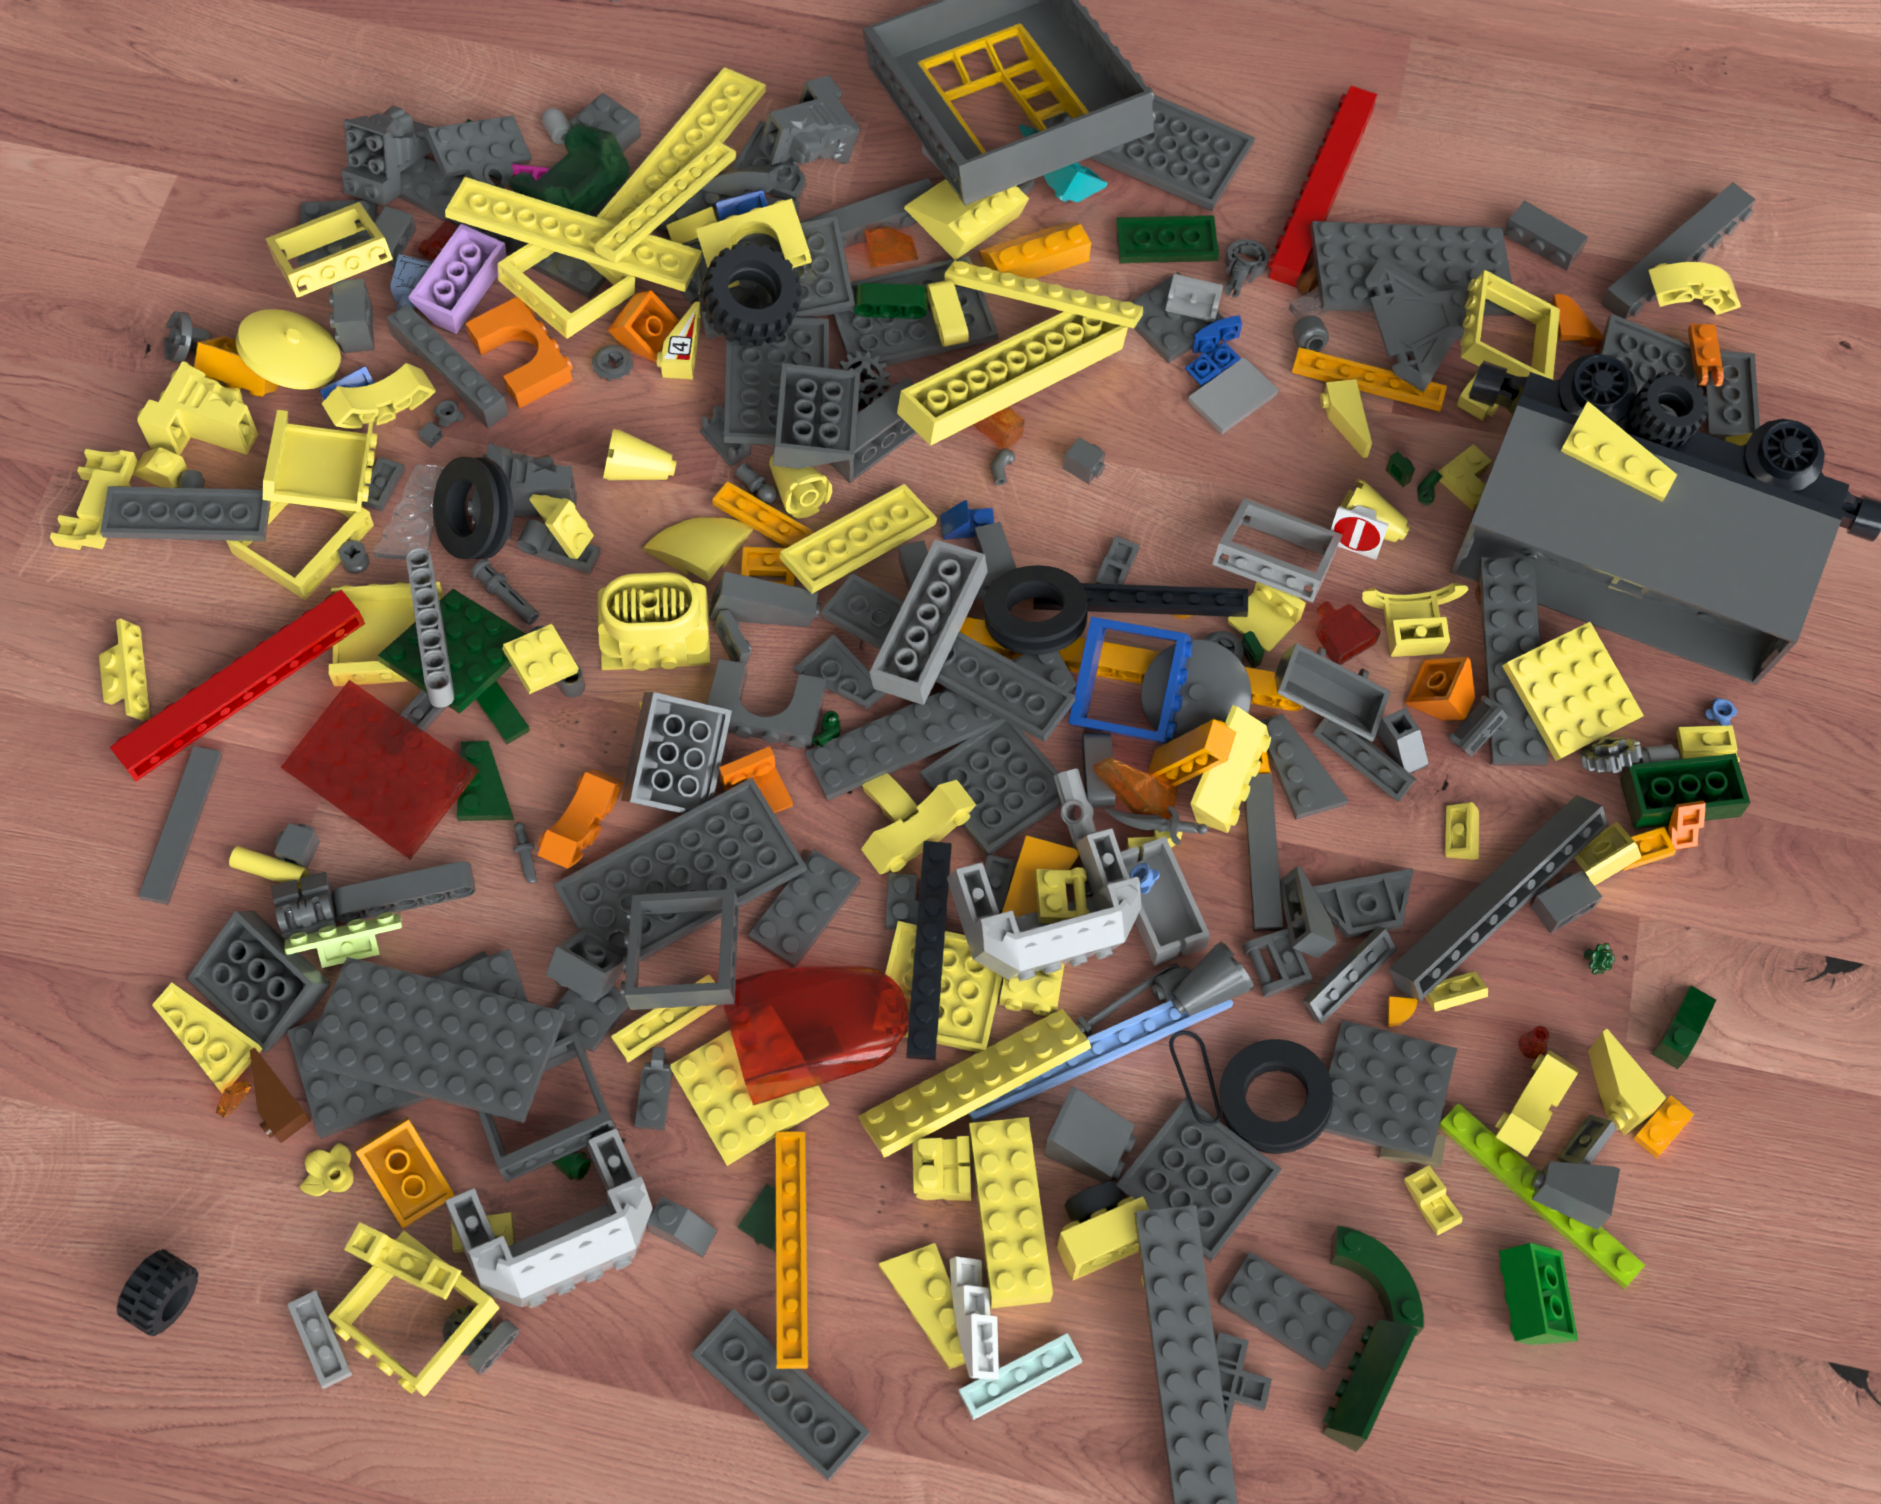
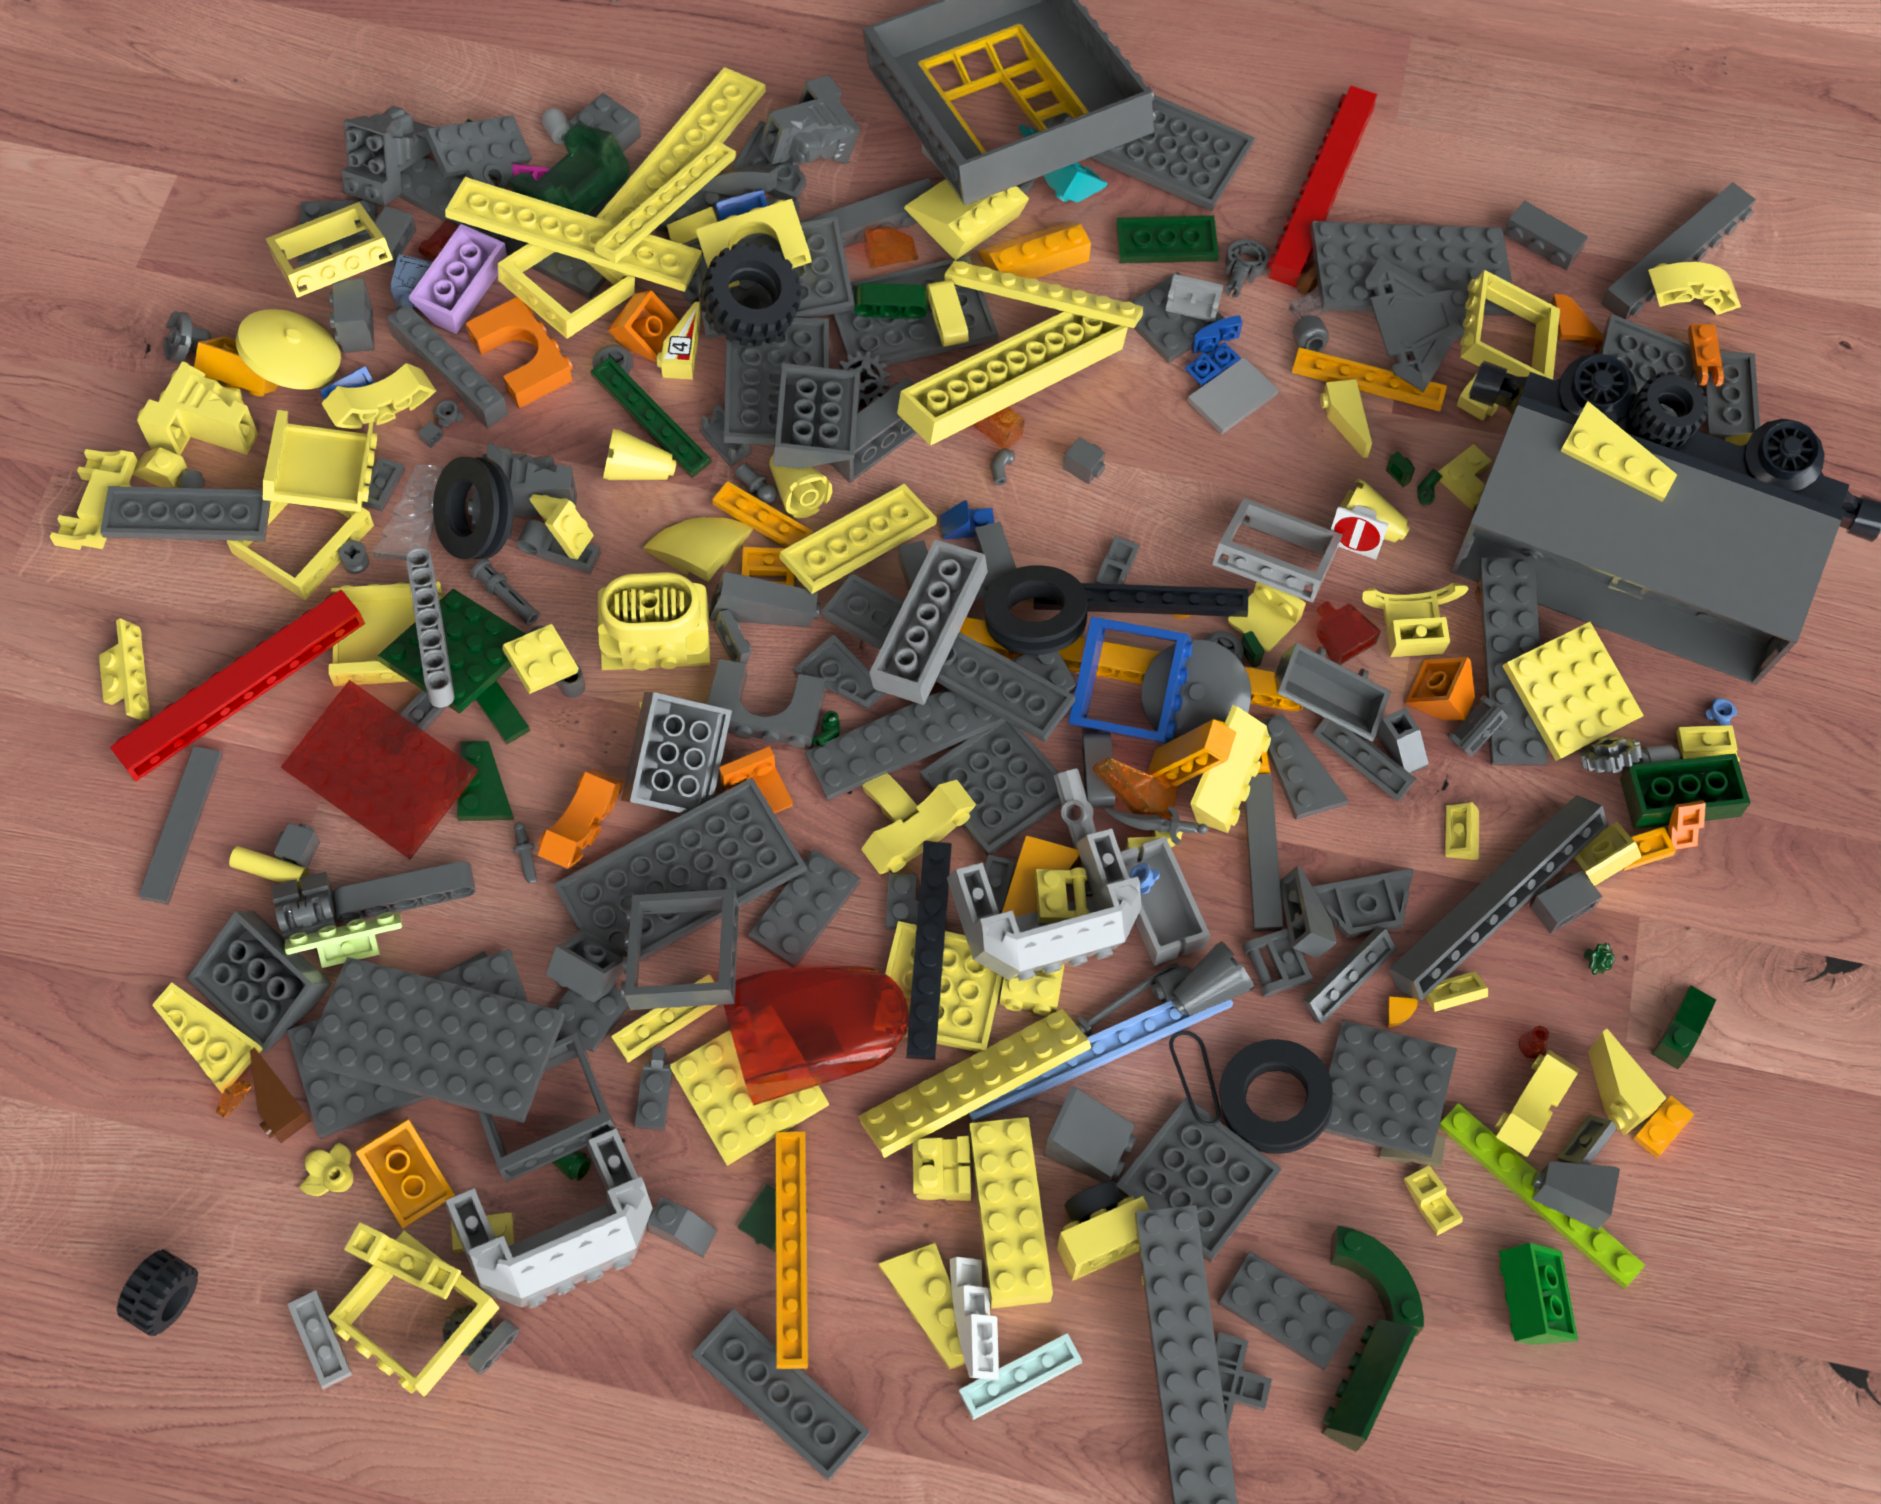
none -> dark green tile [590,356,711,478]

